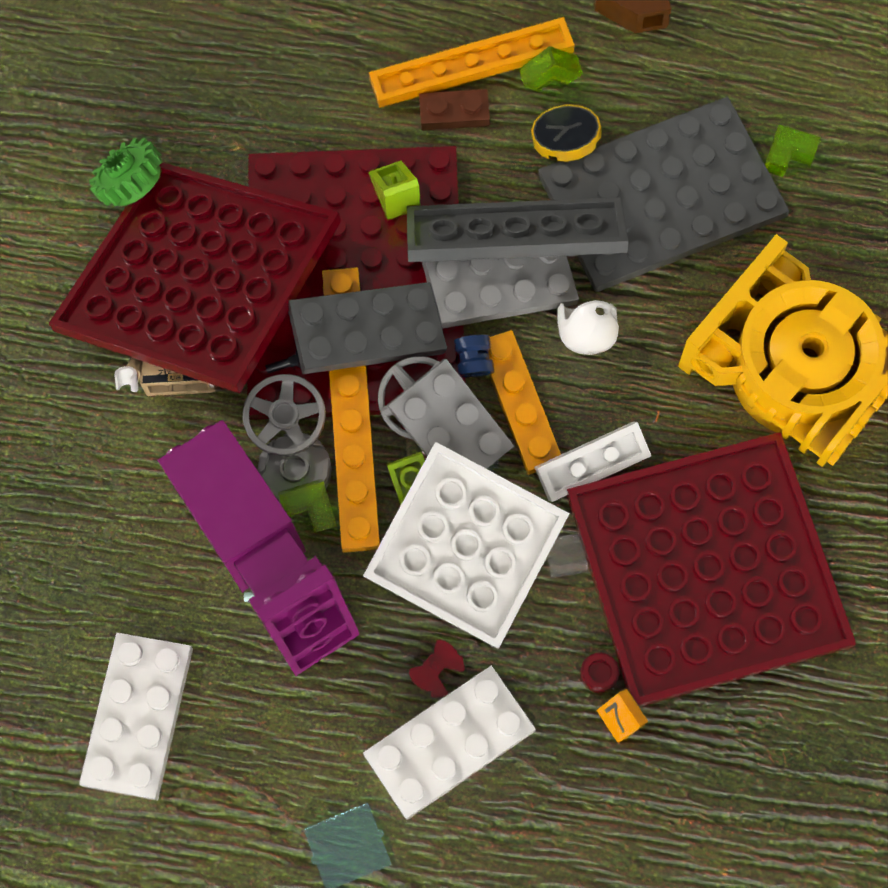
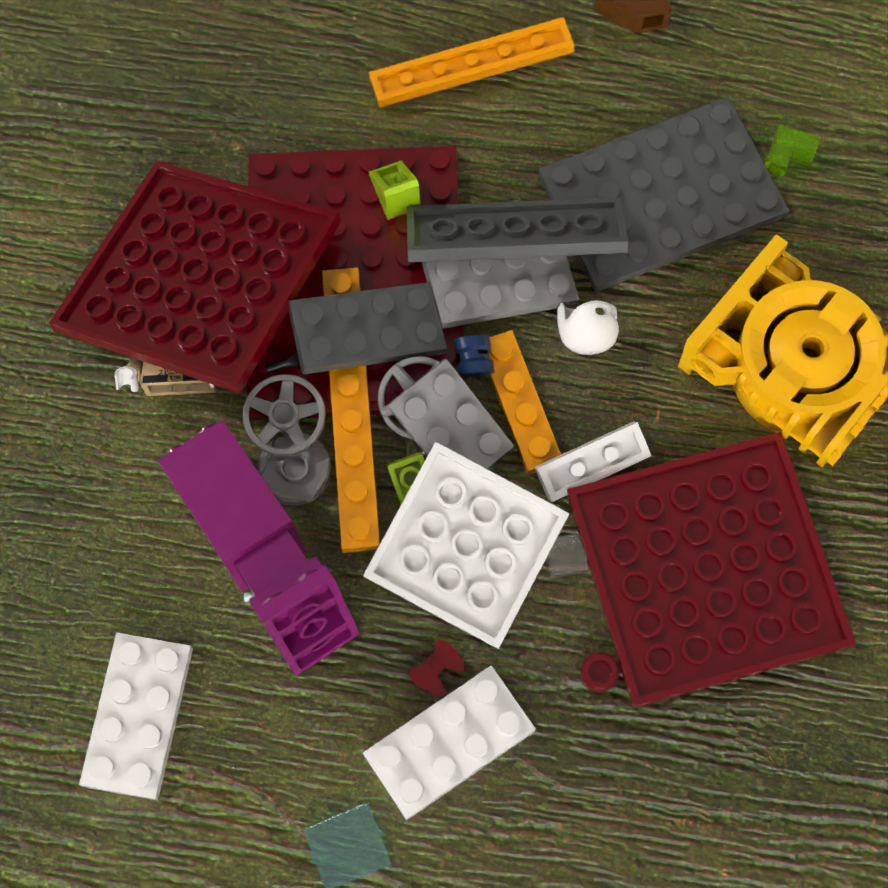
bright green gear [89,138,162,206] -> none
clear neon green piece [278,479,337,533] -> none
copper plate [419,89,490,131] -> none
clear neon green piece [519,46,583,92] -> none
black tile [531,105,602,162] -> none
light orange tile [596,689,648,743] -> none

